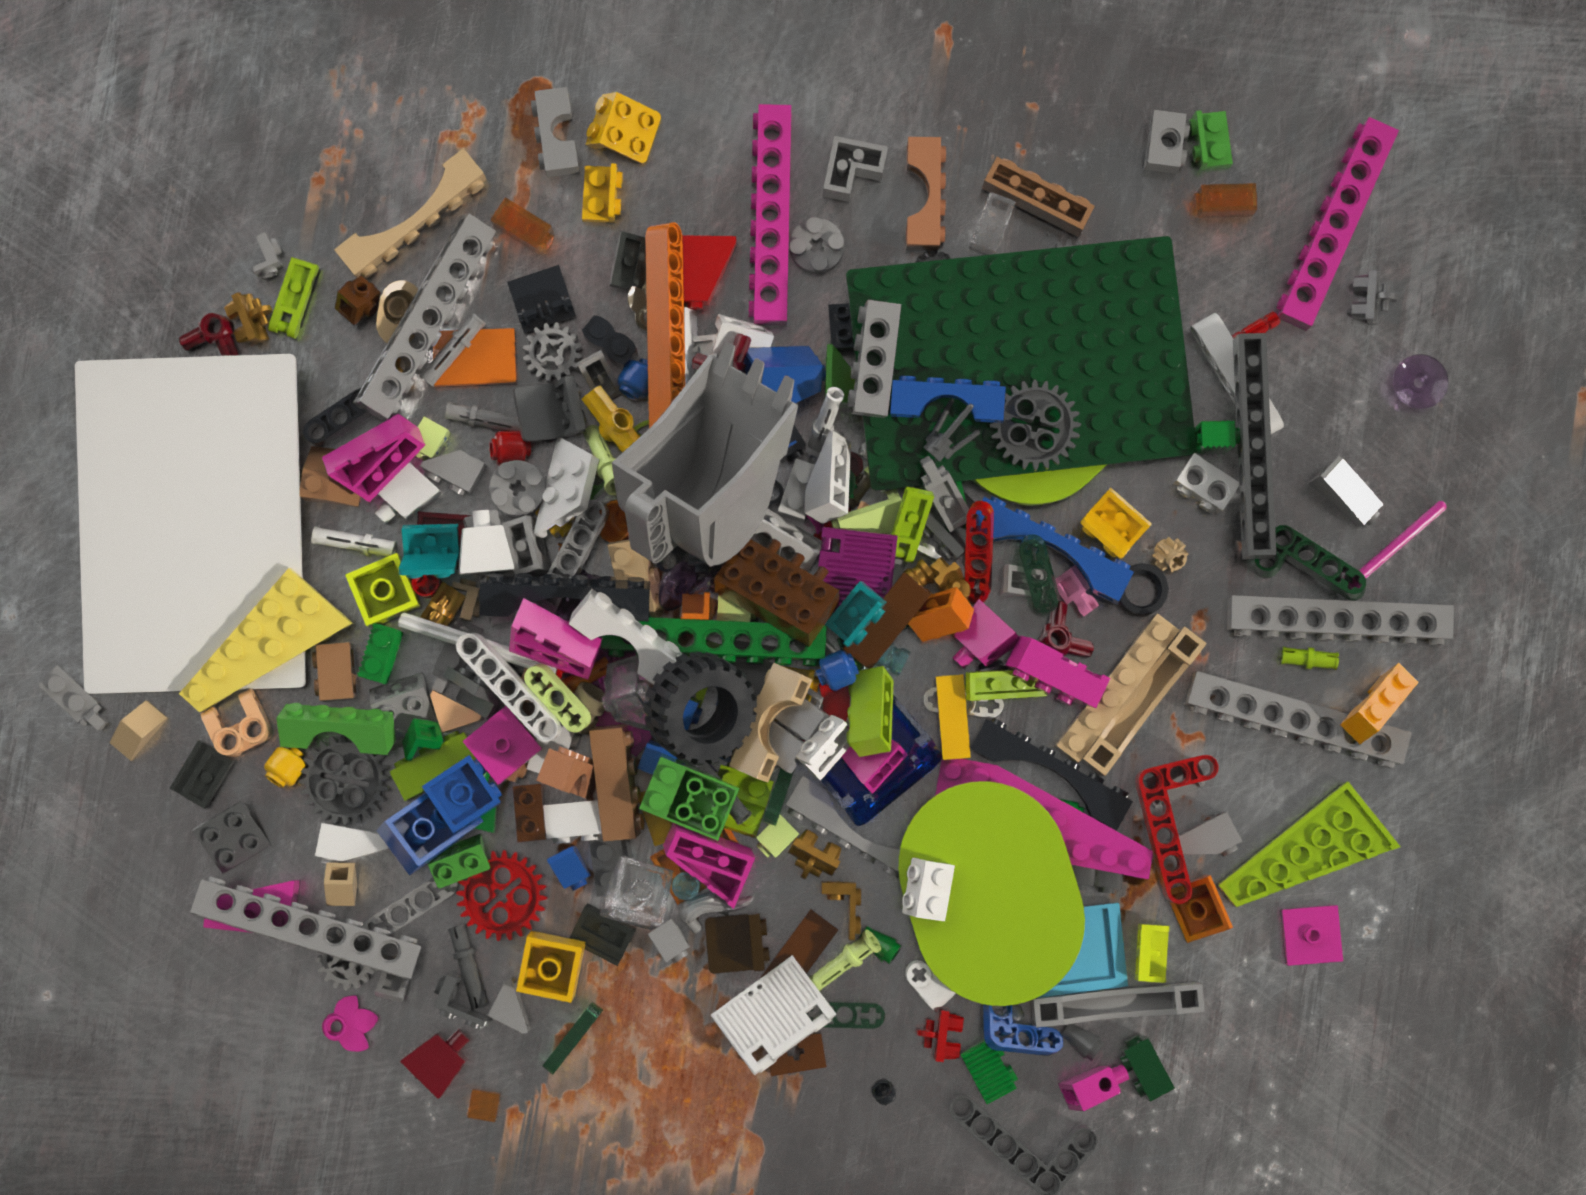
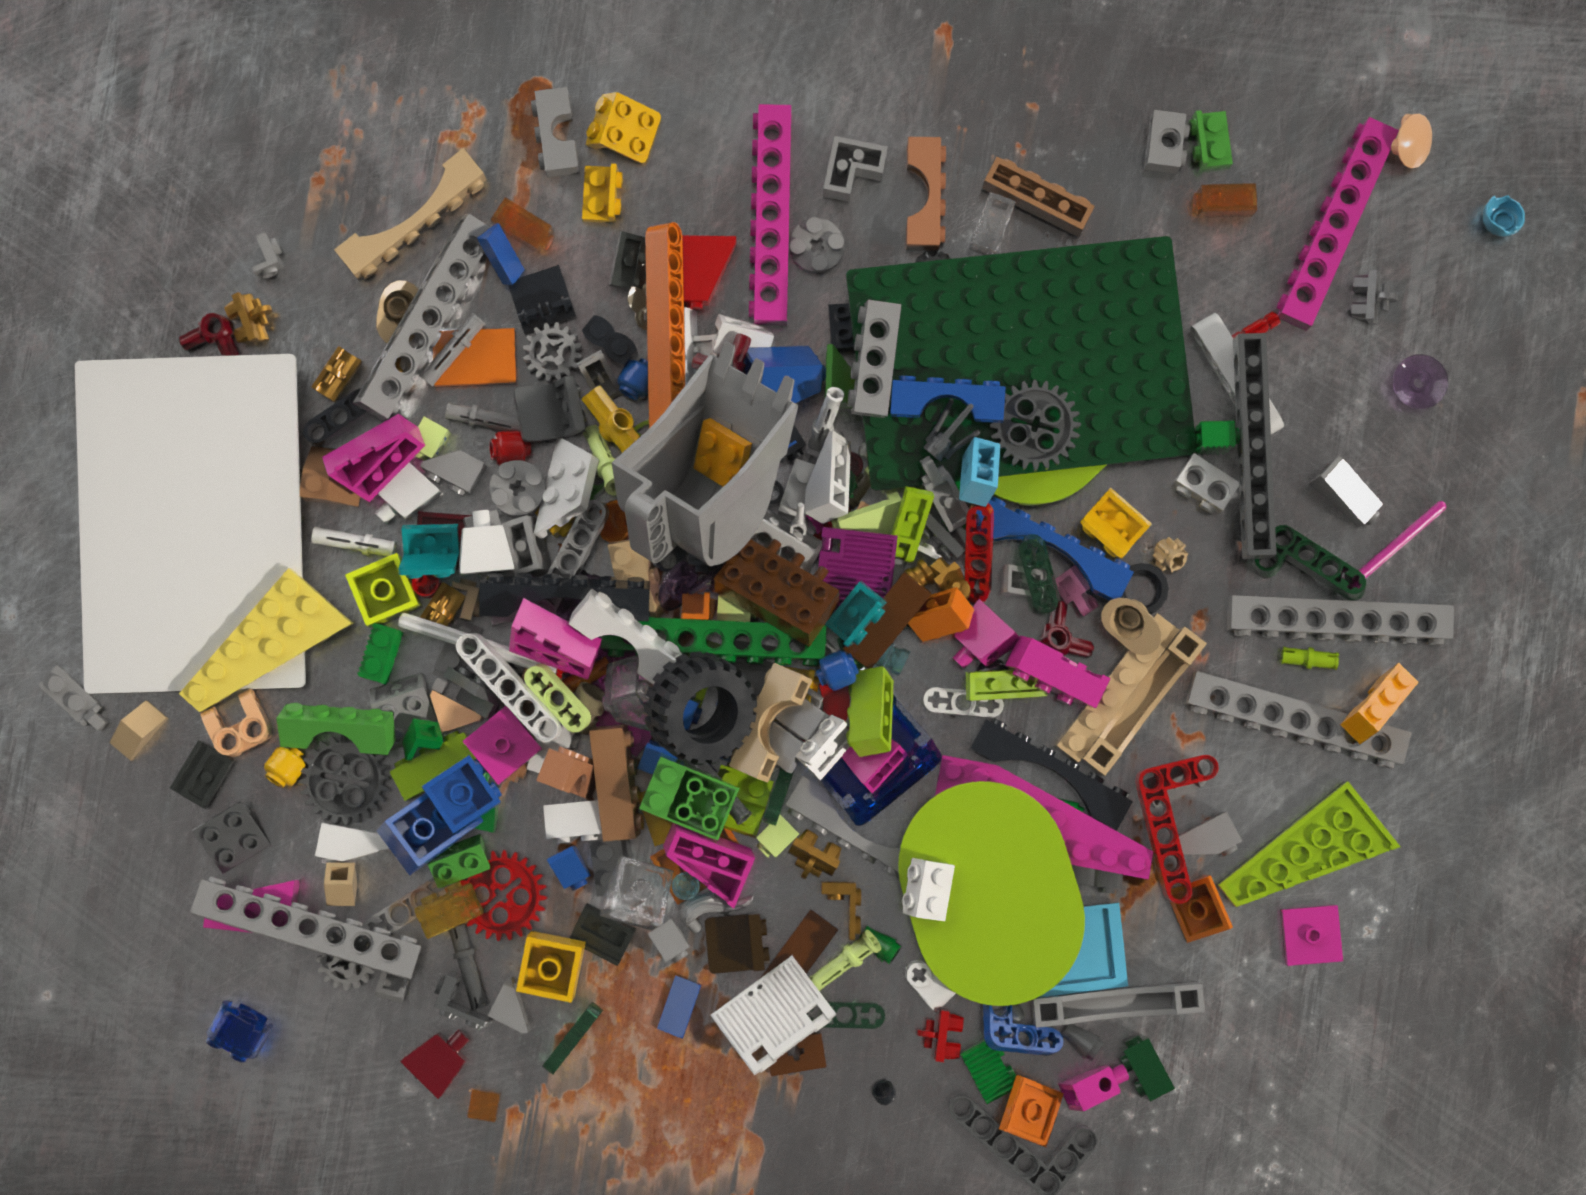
lime plate [268,257,319,339] -> none
medium nougat brick [312,642,357,702] -> none
dark pink plate [322,996,378,1052] -> none
reddish brown brick [334,275,381,325] -> none
reddish brown brick [513,784,548,842] -> none
yellow tile [935,674,971,760] -> none
neon yellow hinge [1134,924,1169,983] -> none
none -> clear blue brick [205,1000,273,1063]
none -> pearl gold hips [311,346,362,403]
none -> clear yellow brick [414,881,484,939]
none -> blue slope [477,223,525,285]
none -> blue slope [657,975,702,1039]
none -> light orange plate [693,418,752,487]
none -> white hand [790,503,808,536]
none -> medium azure brick [959,437,1000,507]
none -> orange tile [999,1075,1064,1148]
none -> tan piece [1102,598,1162,655]
none -> light nougat dish [1391,113,1432,169]
none -> medium azure hair [1483,195,1525,237]

